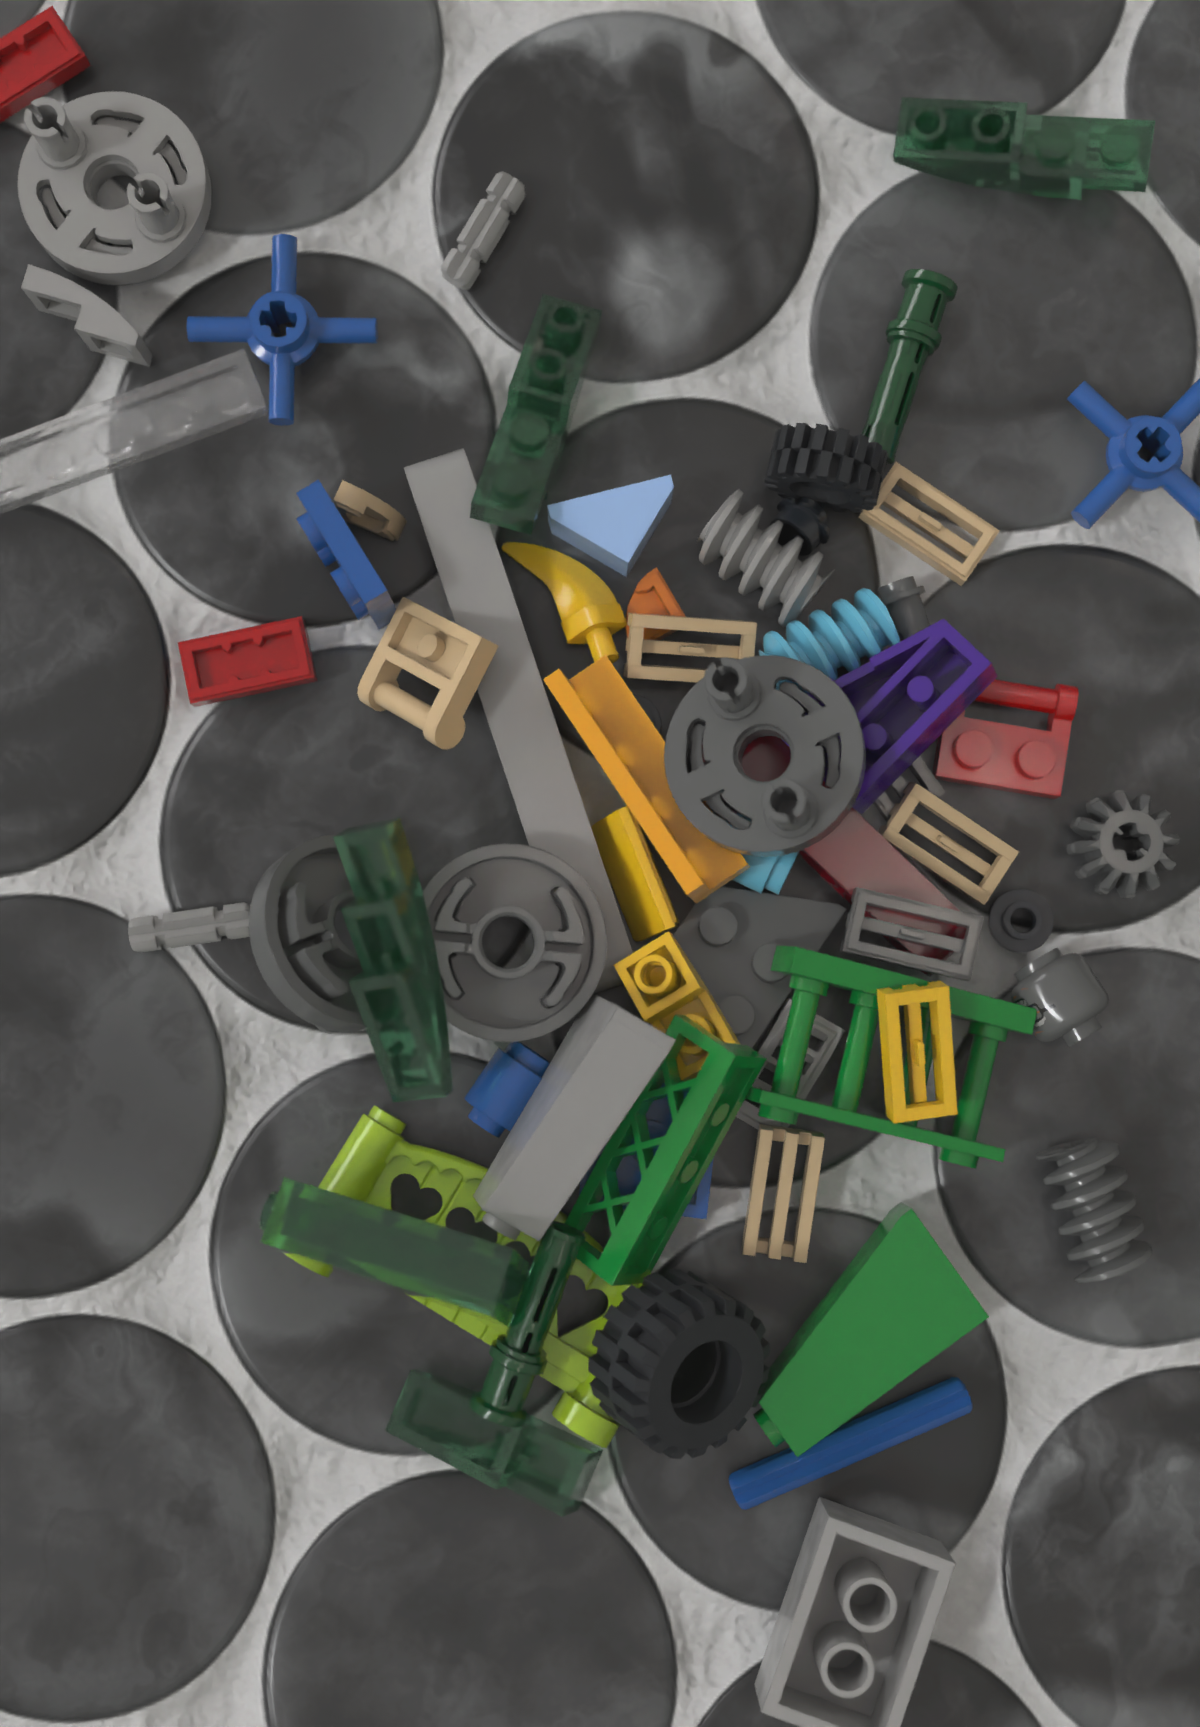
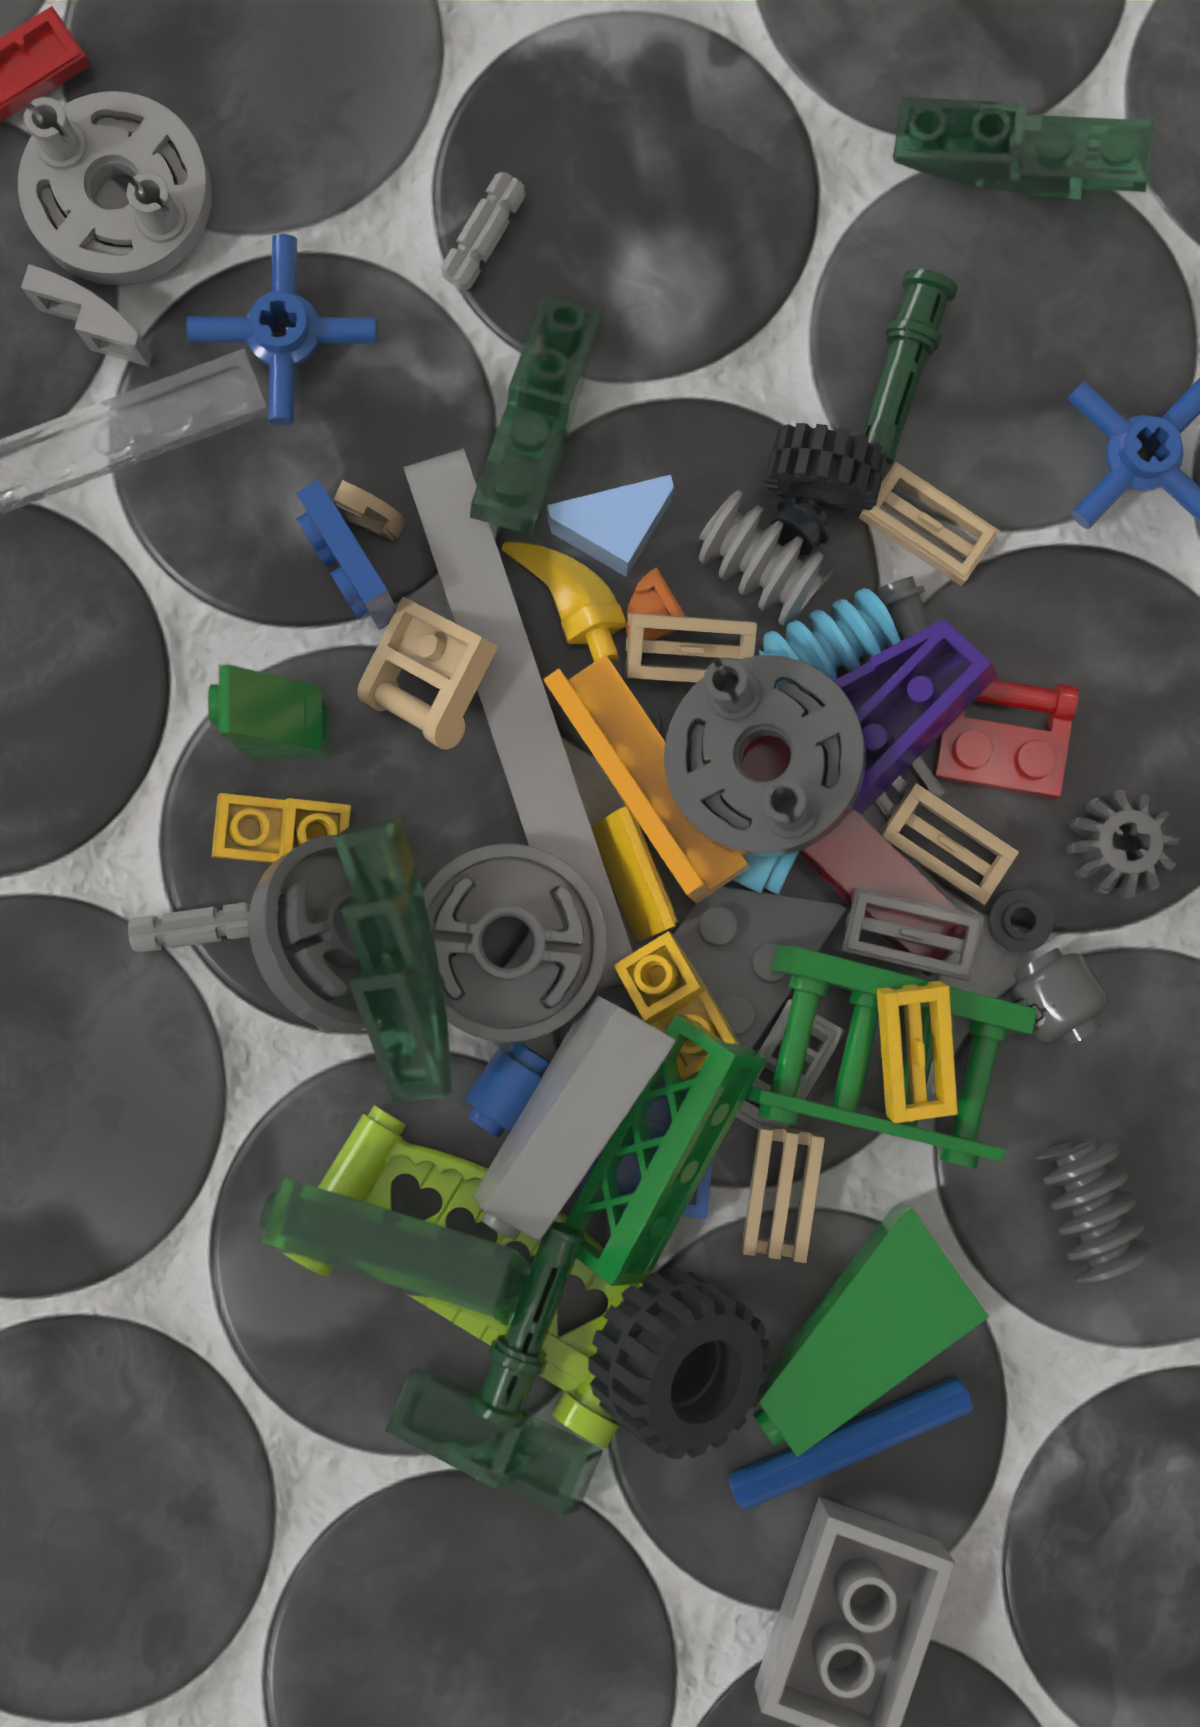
red plate [178,616,318,707] -> none
none -> green slope [208,664,330,760]
none -> yellow slope [211,793,351,863]

